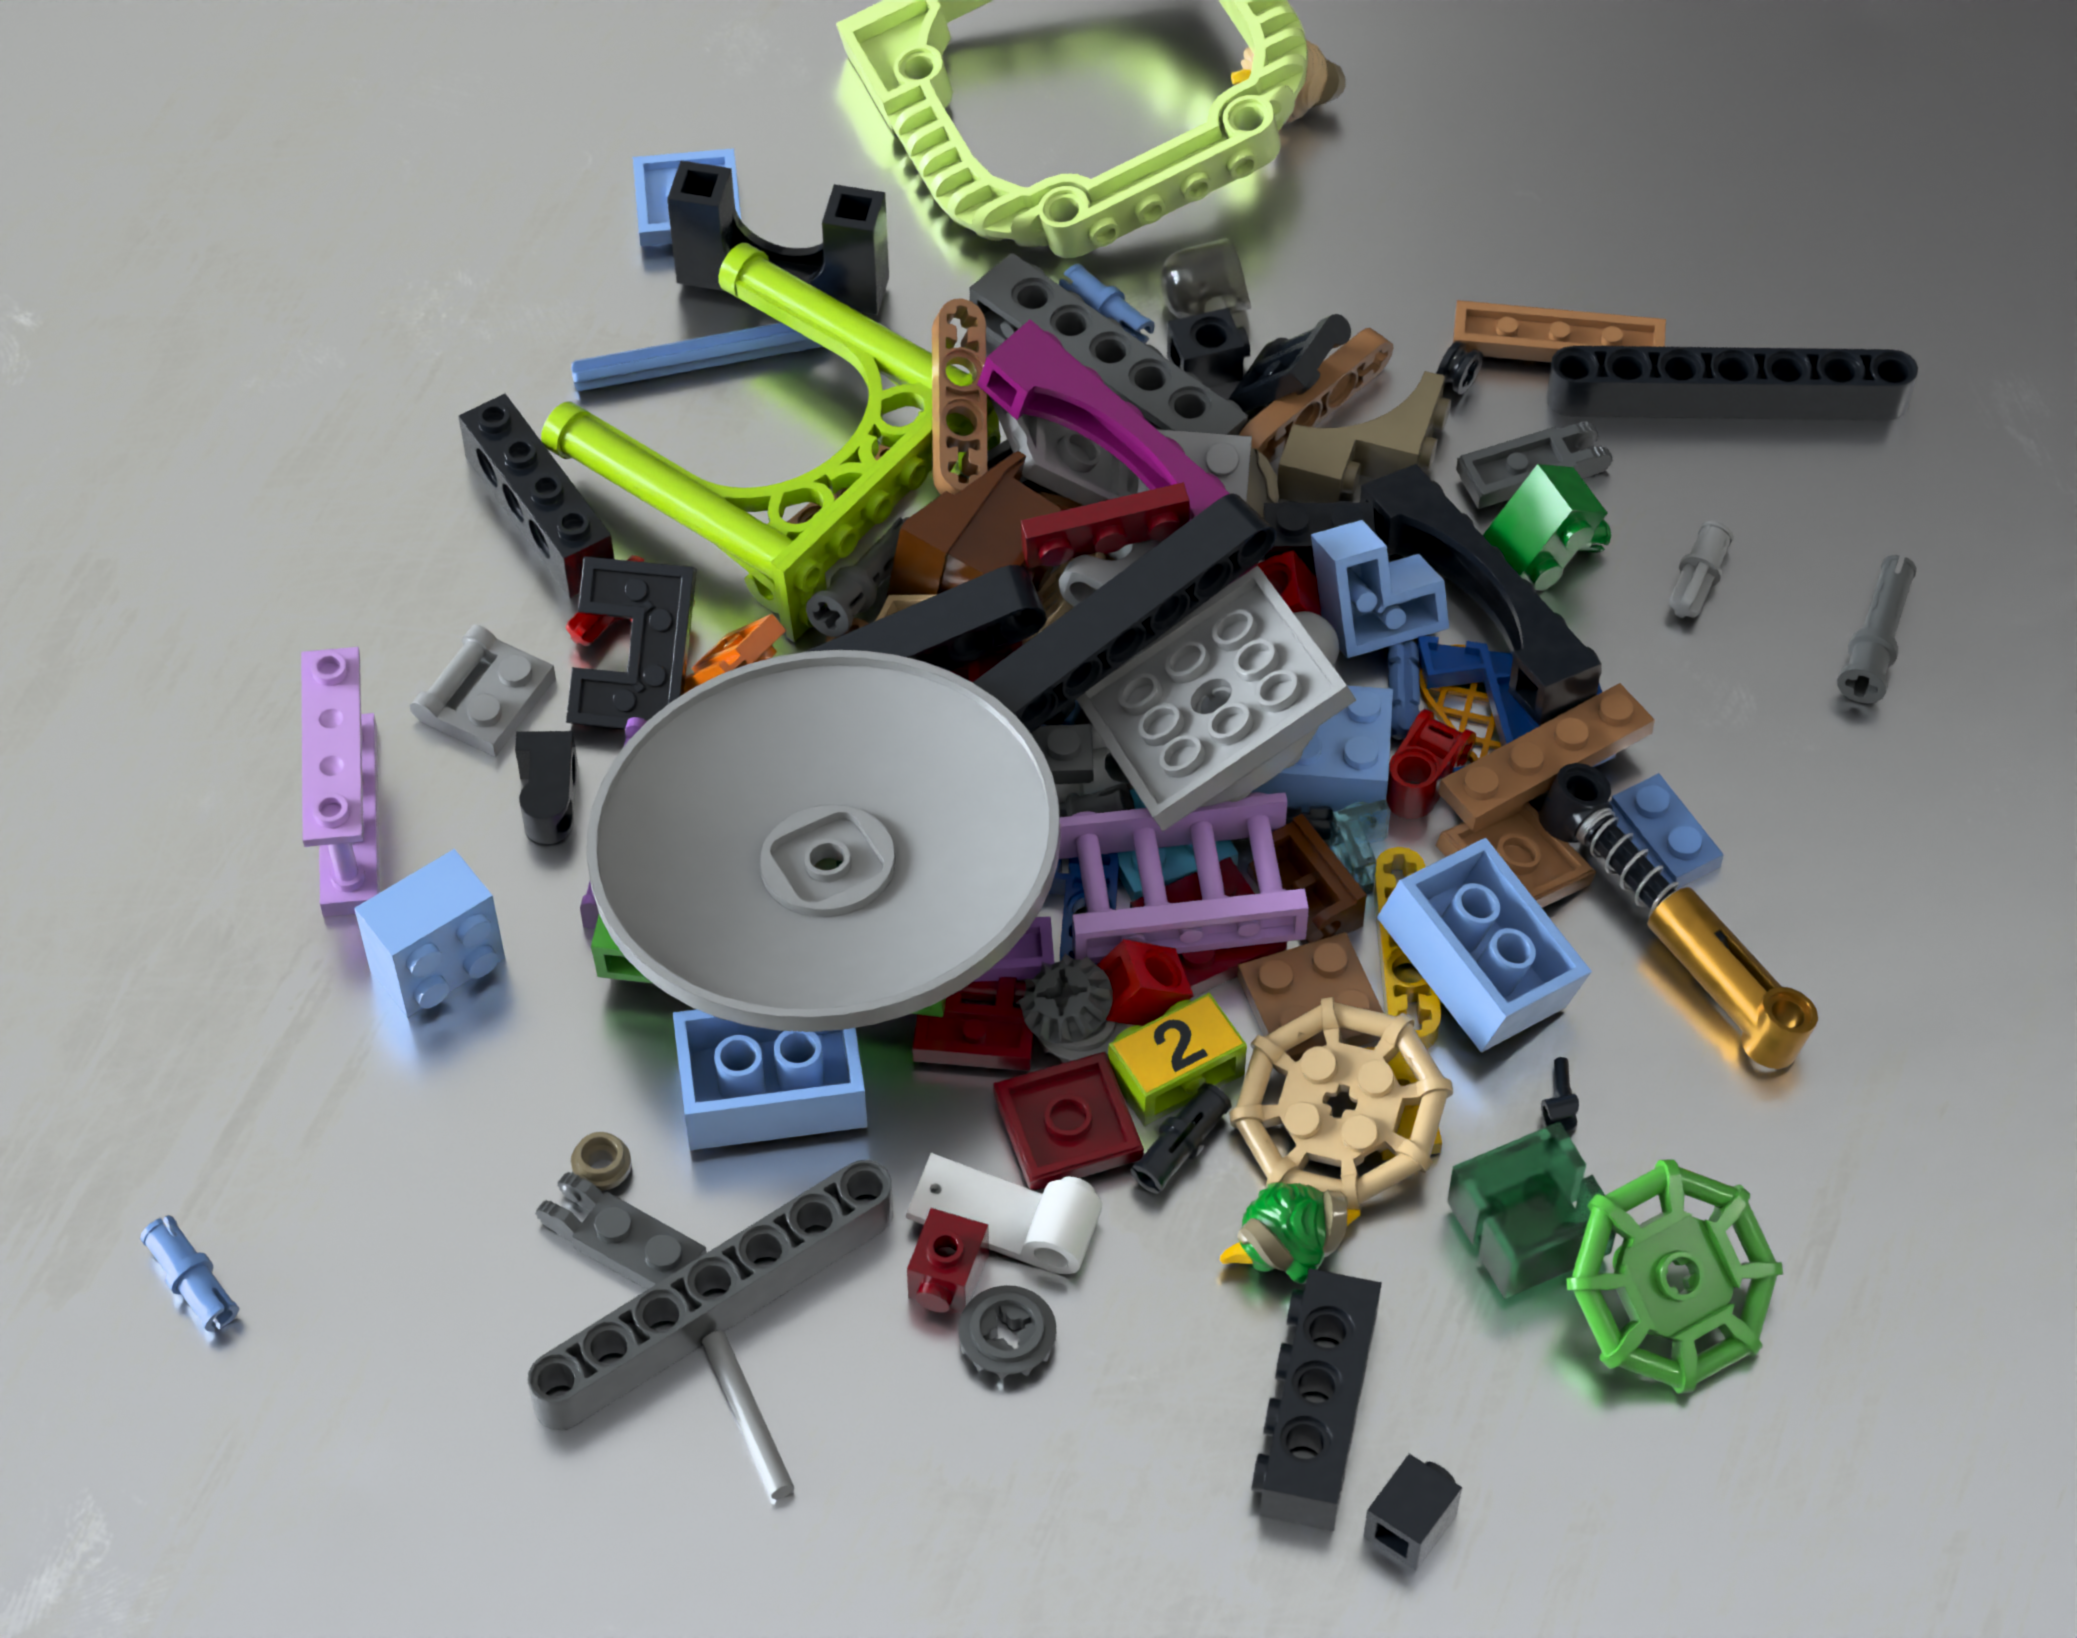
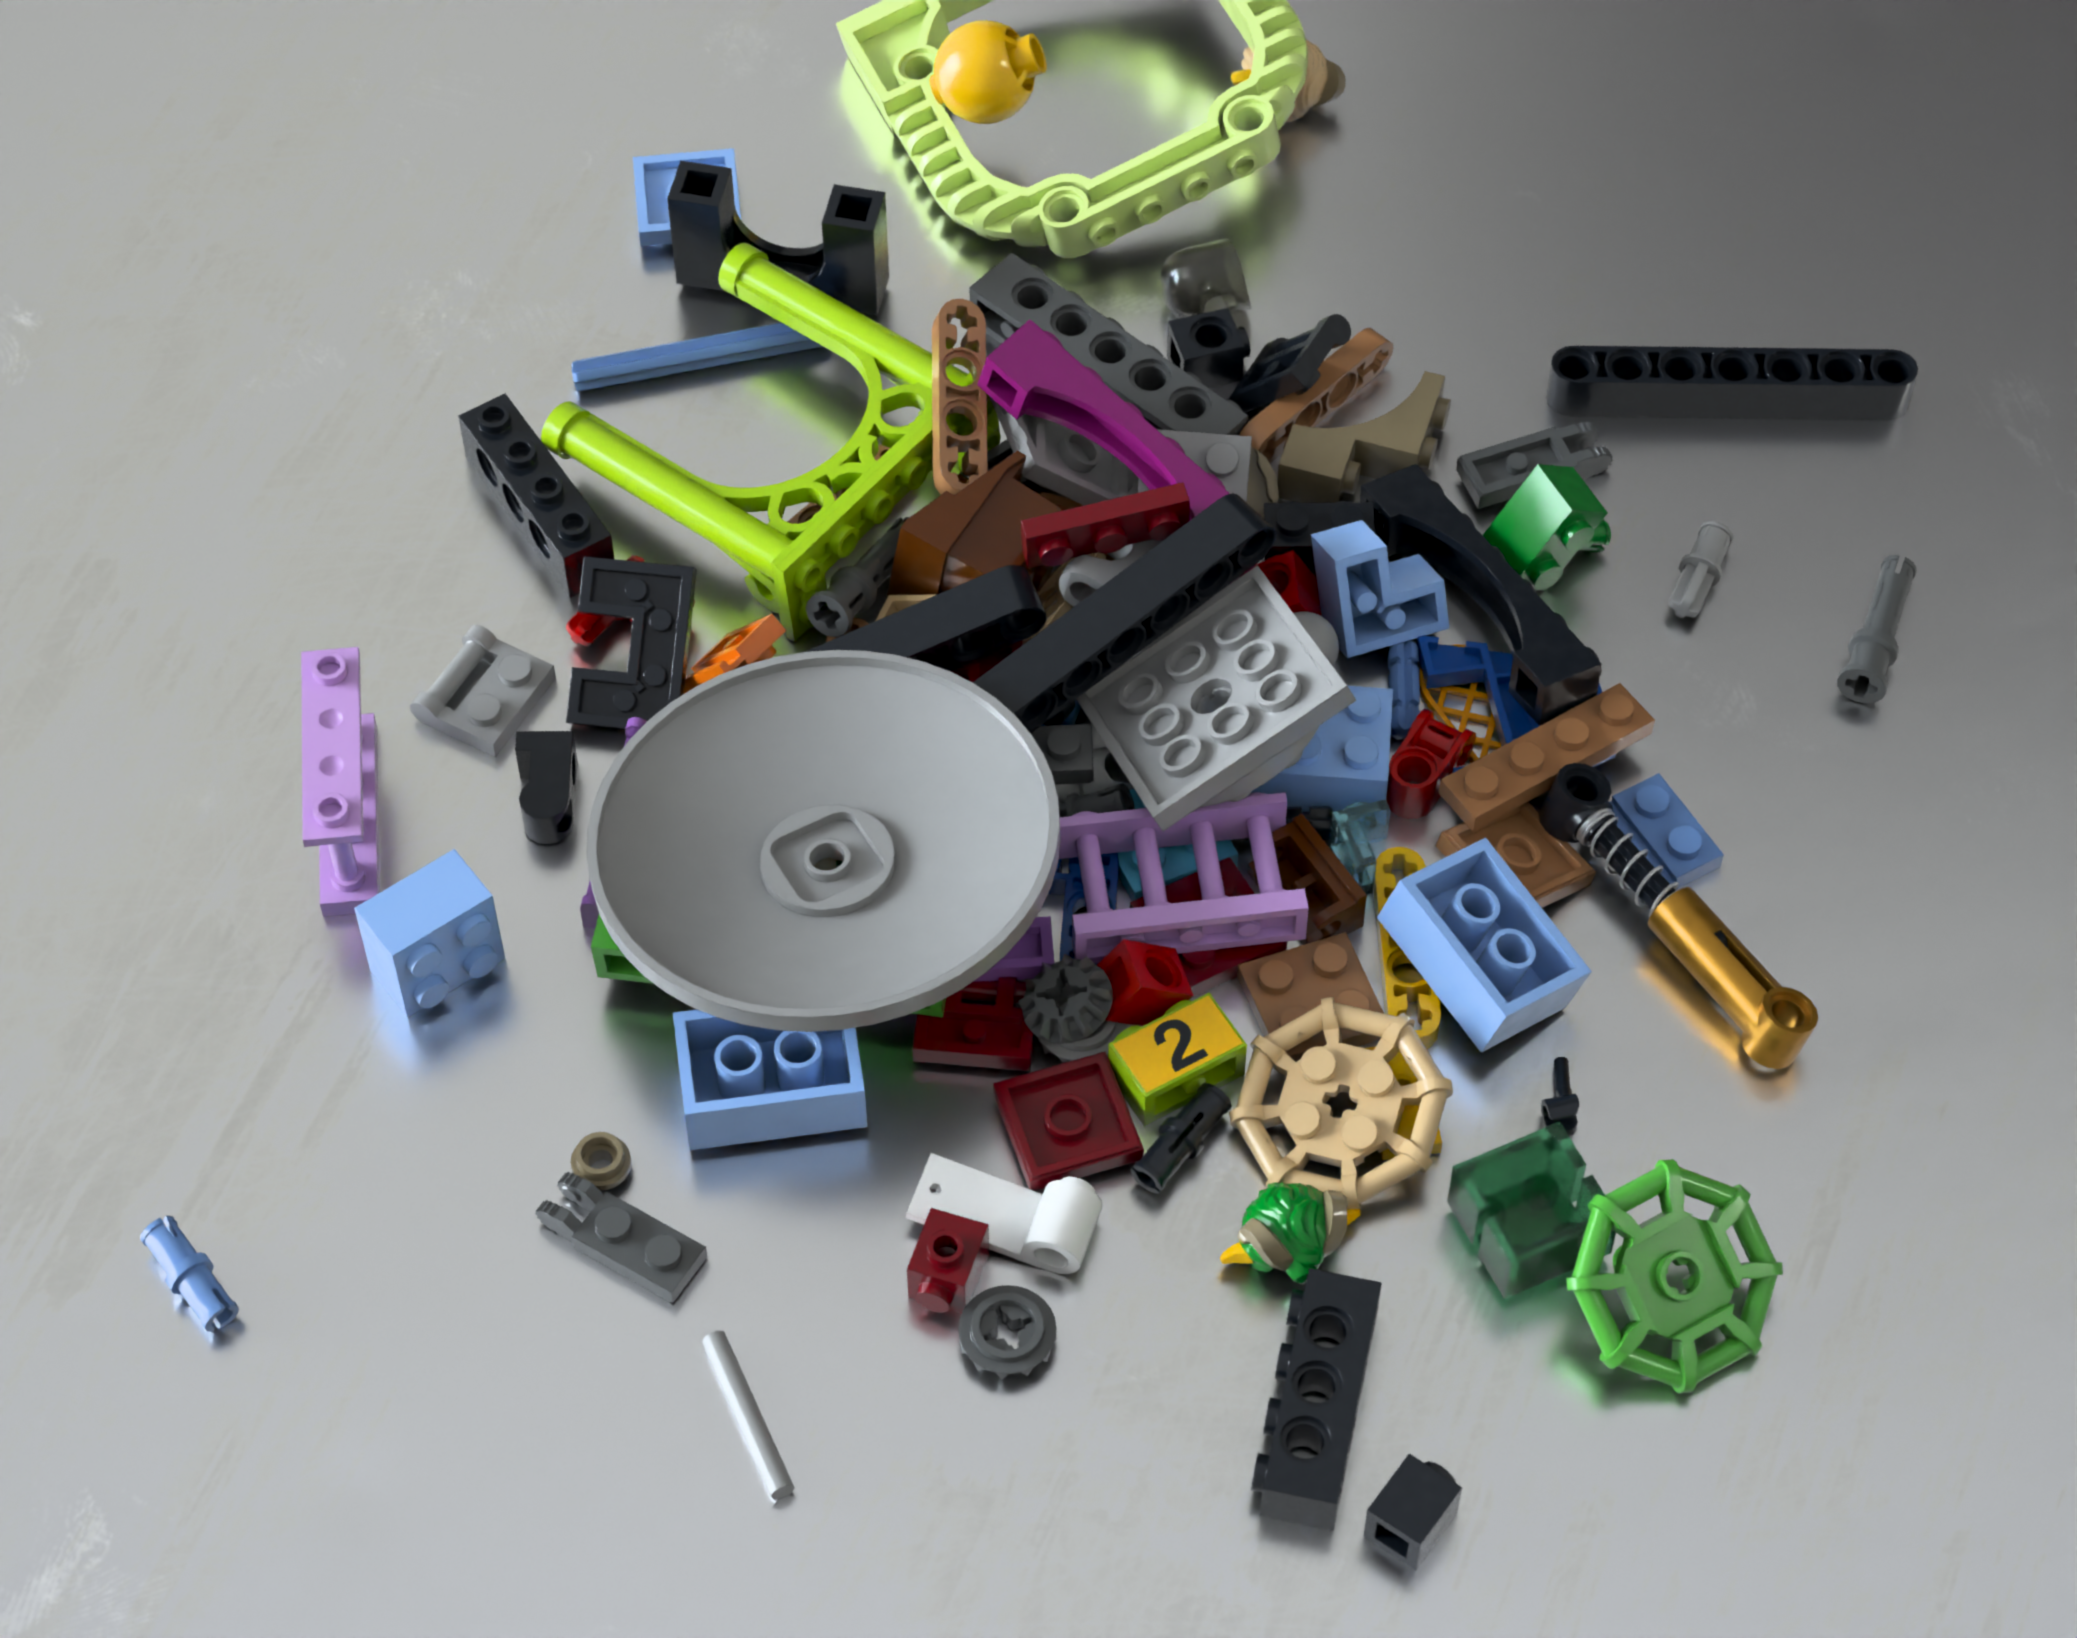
dark grey beam [528,1160,893,1430] -> none
medium blue pin [1059,264,1155,344] -> none
black bush [1436,341,1483,394] -> none
medium nougat plate [1453,300,1666,362] -> none
none -> yellow brick [930,20,1047,124]

